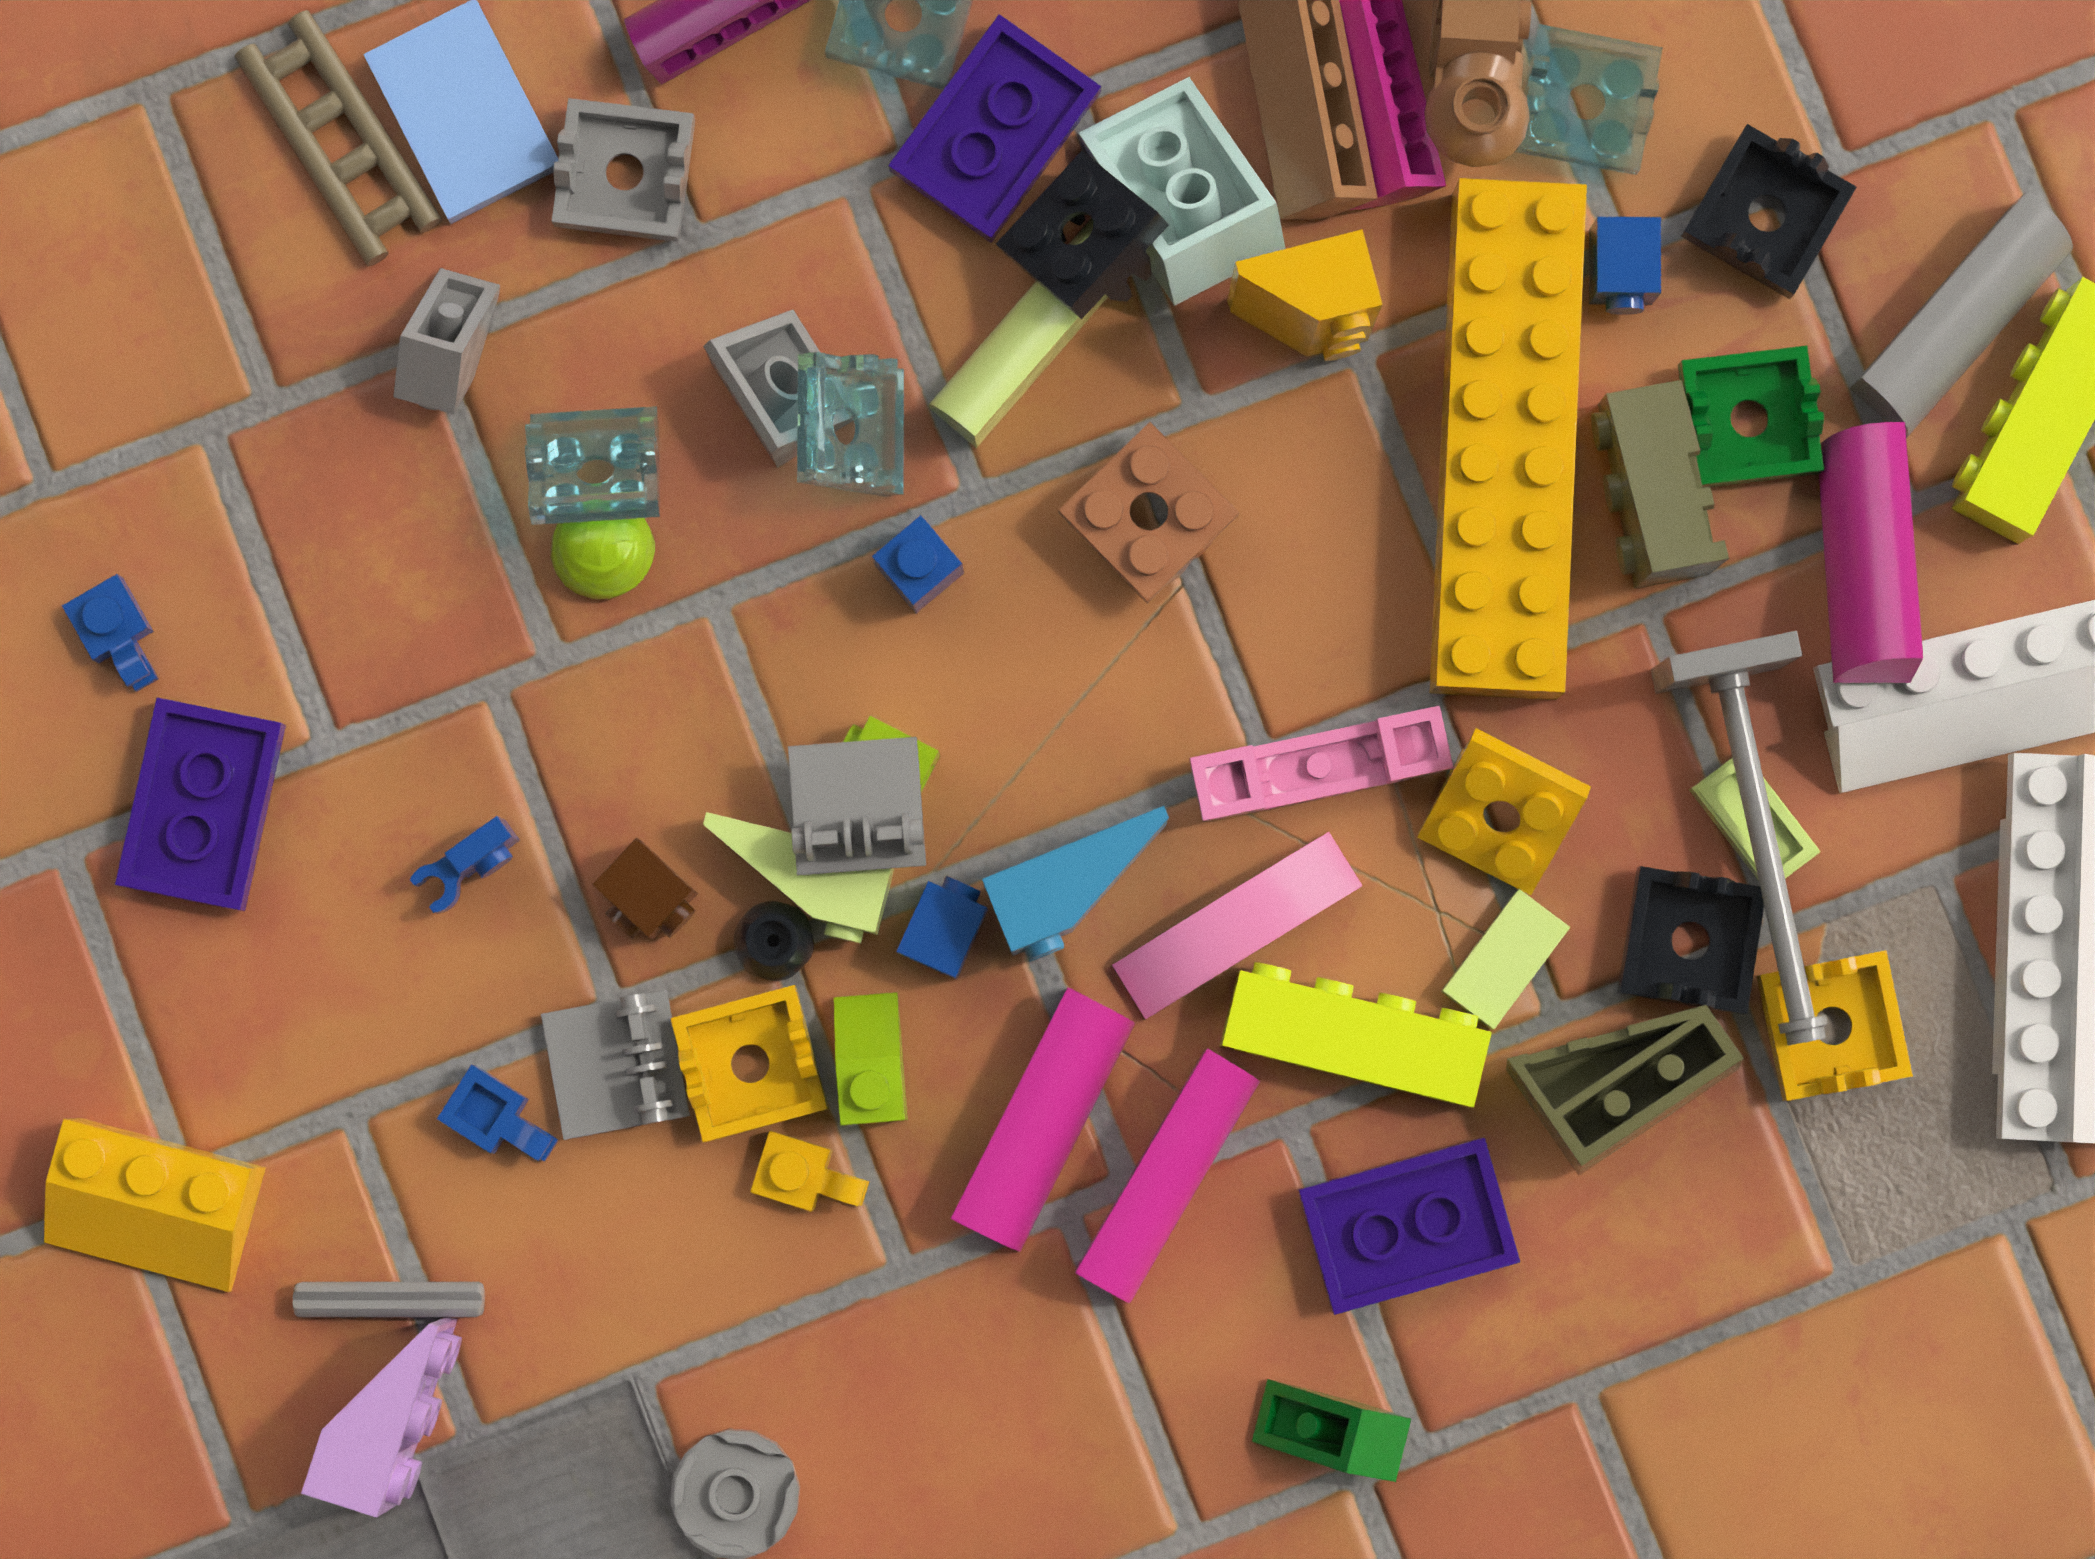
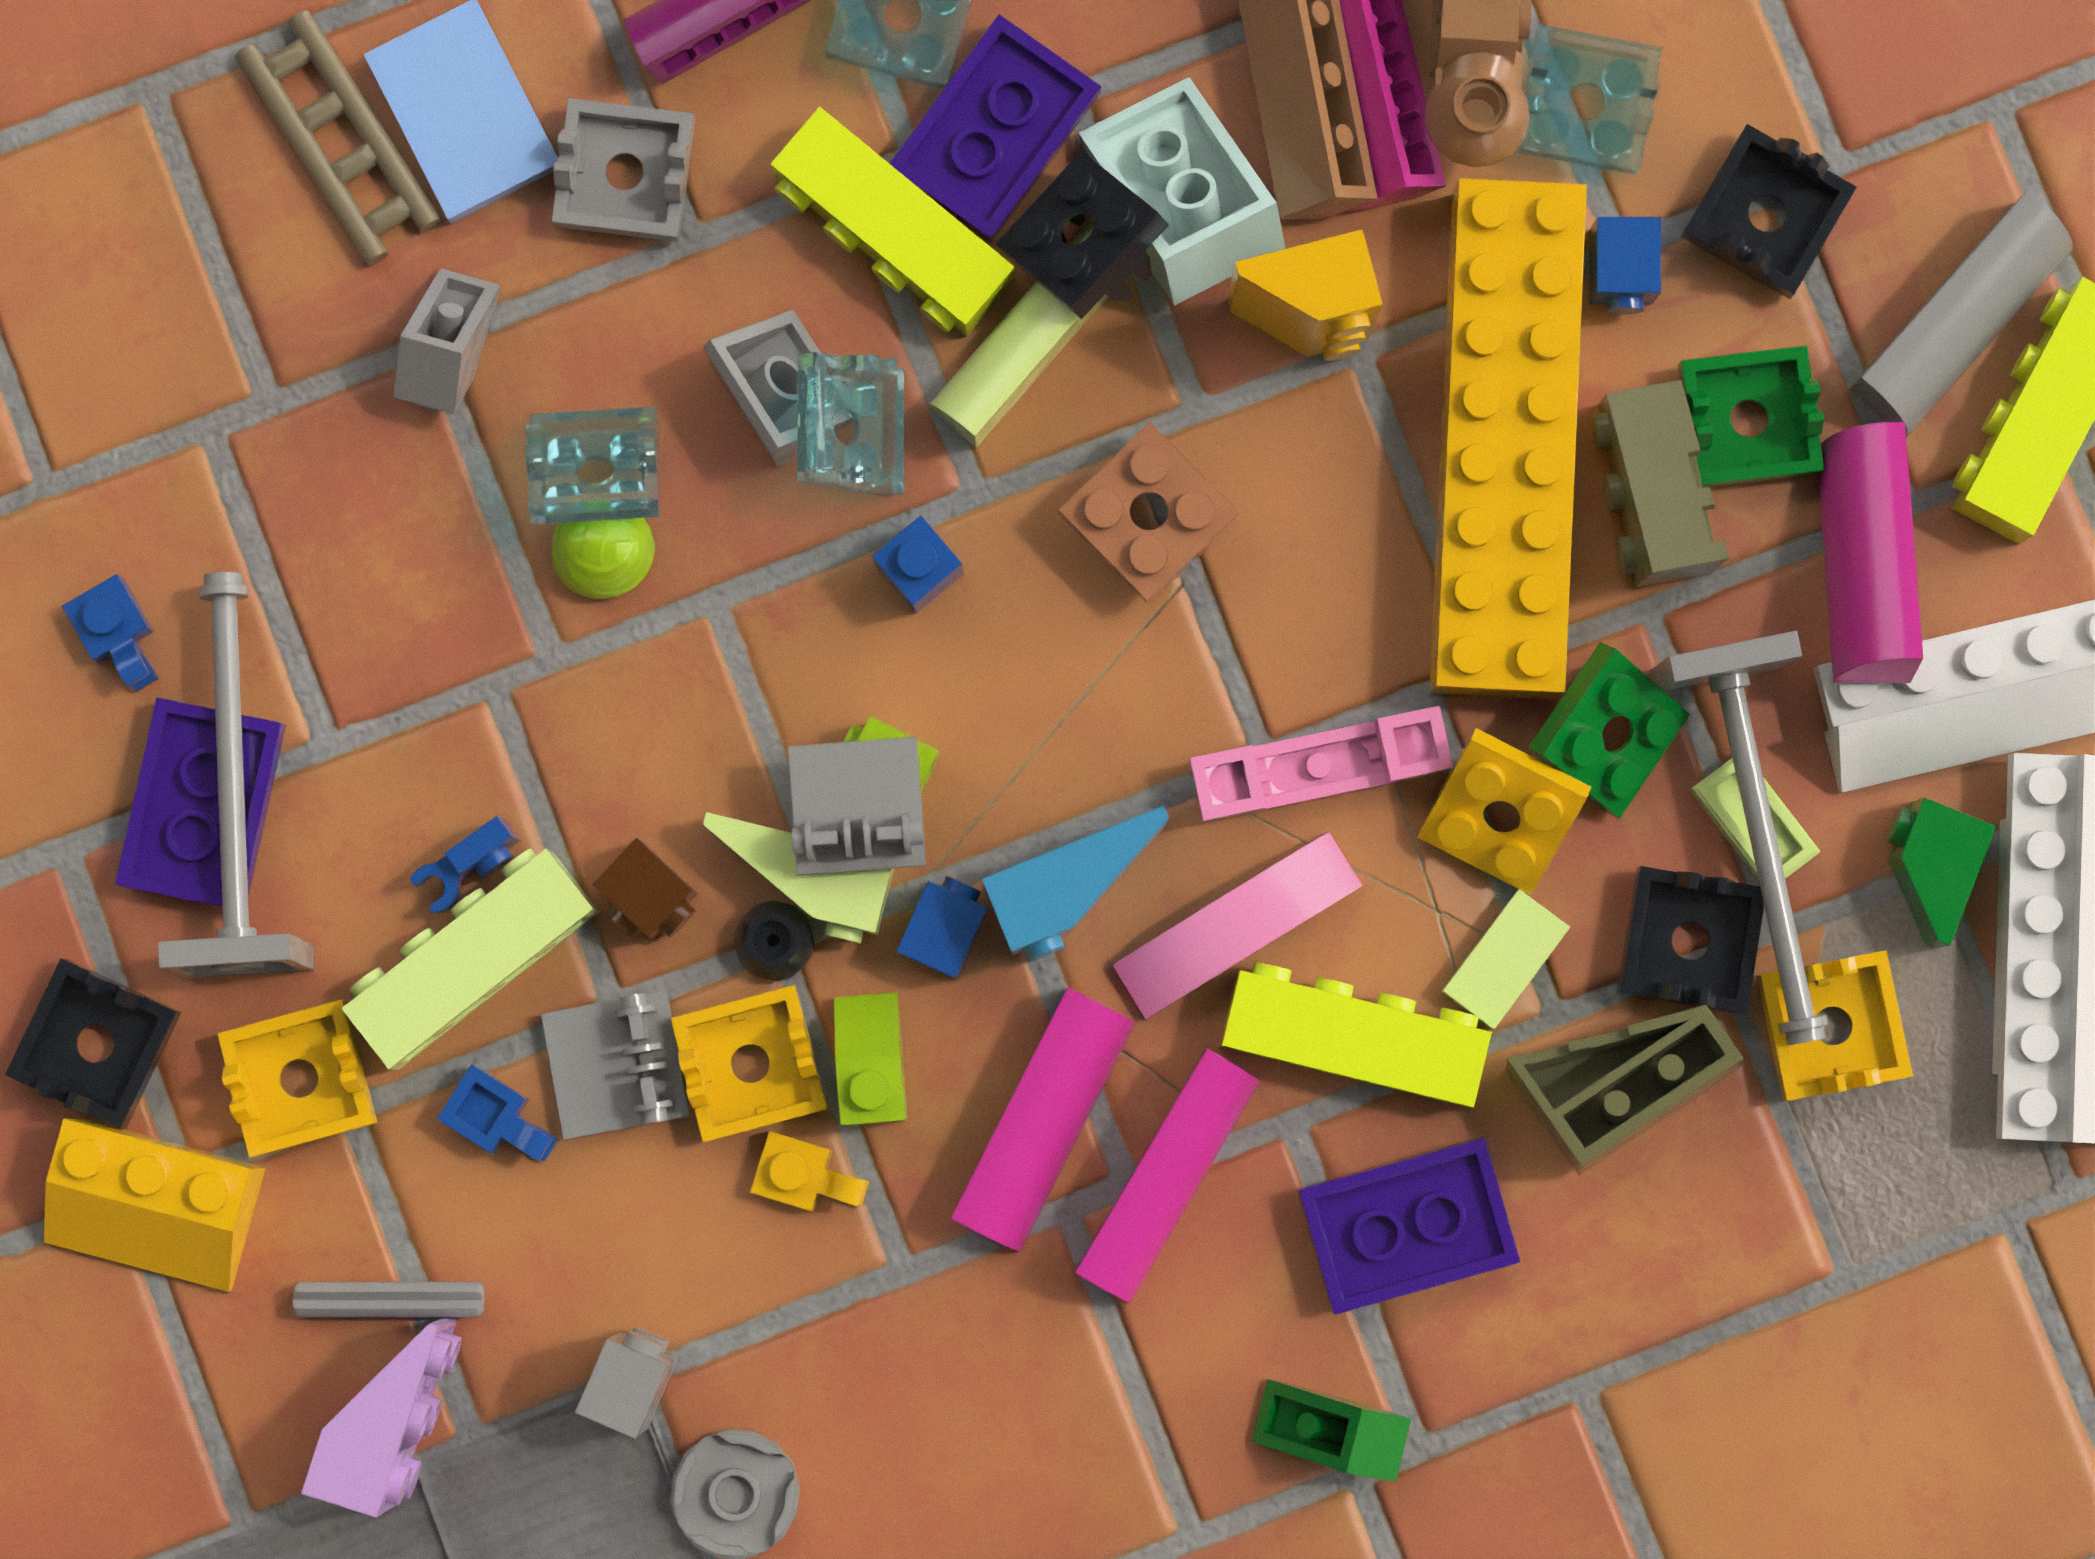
none -> black piece [5,958,182,1129]
none -> light grey tile [158,572,314,978]
none -> yellow piece [217,999,378,1158]
none -> yellowish green brick [341,848,600,1070]
none -> light grey brick [575,1327,679,1439]
none -> neon yellow brick [771,106,1015,336]
none -> green piece [1528,642,1690,819]
none -> green slope [1886,797,1996,948]

